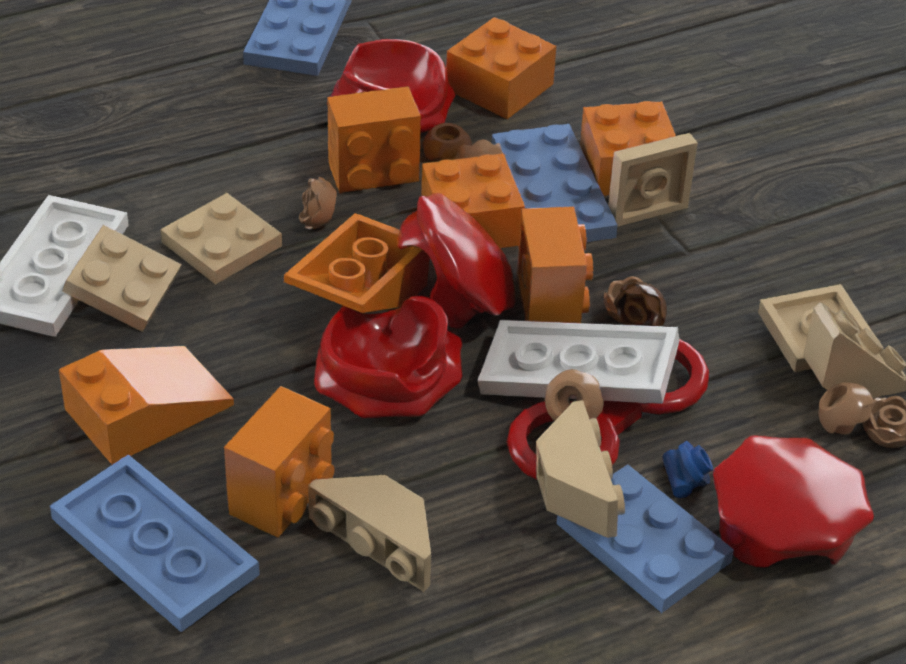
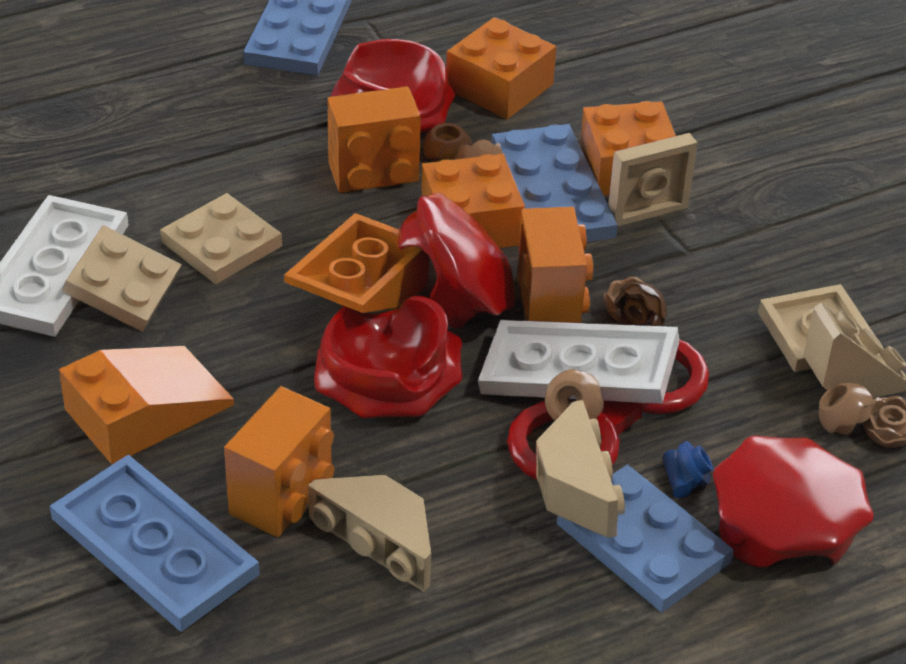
medium nougat plate [298,177,336,229] -> none

